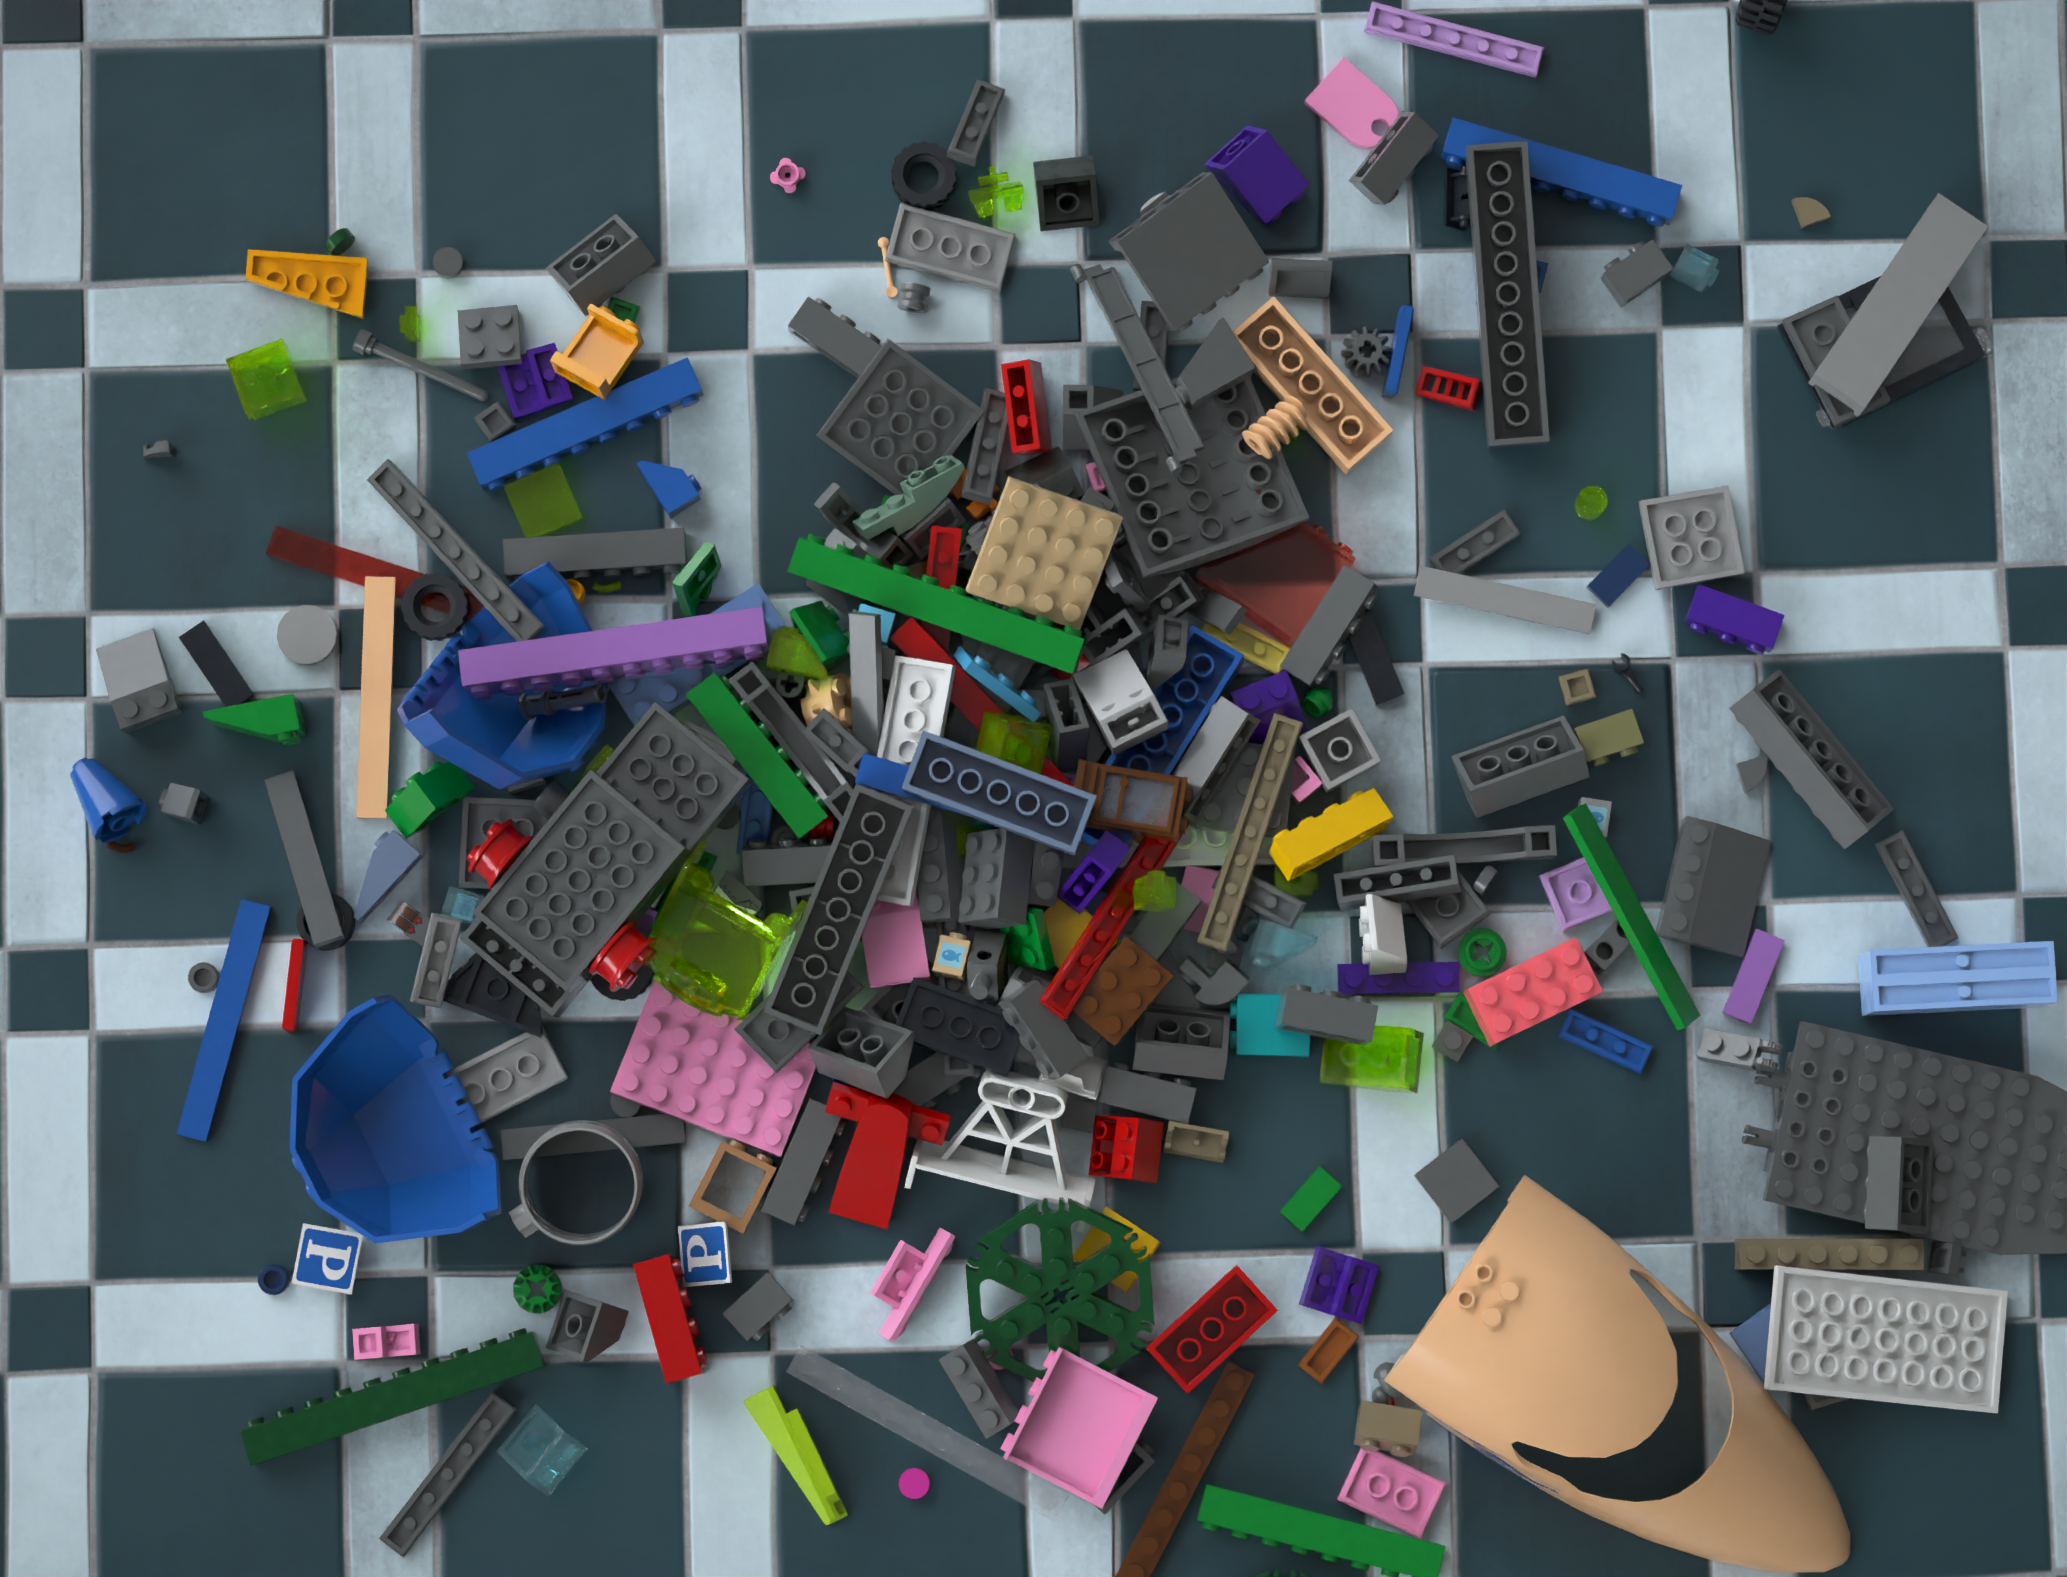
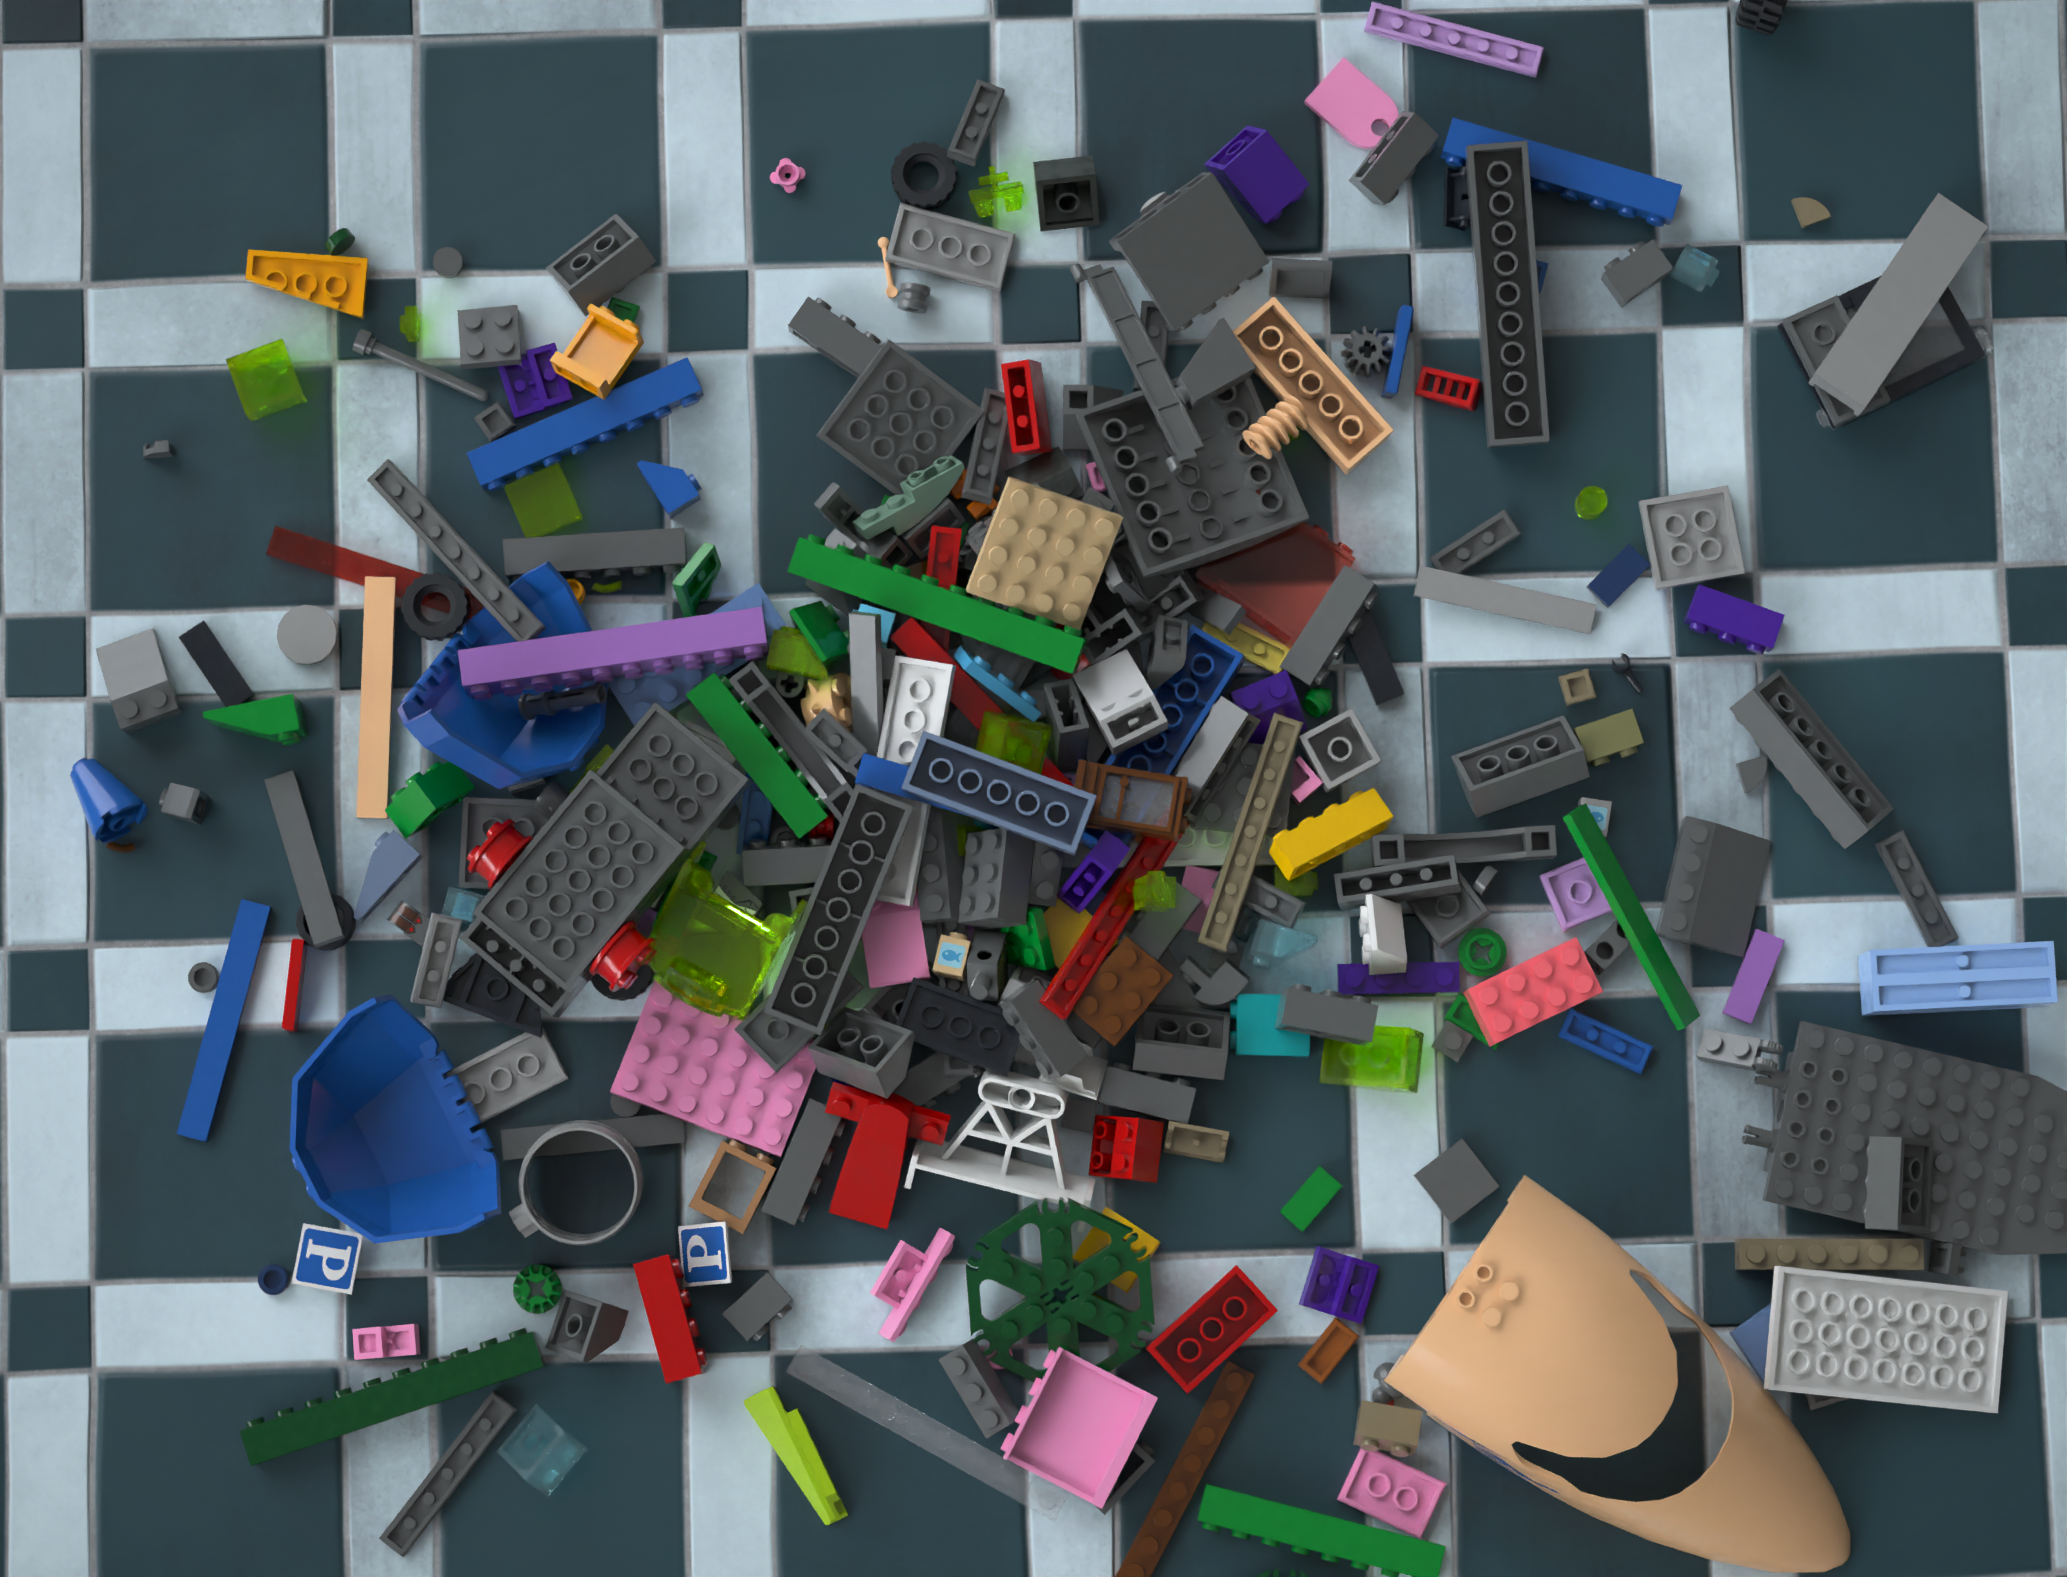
dark pink tile [899,1468,930,1499] -> none

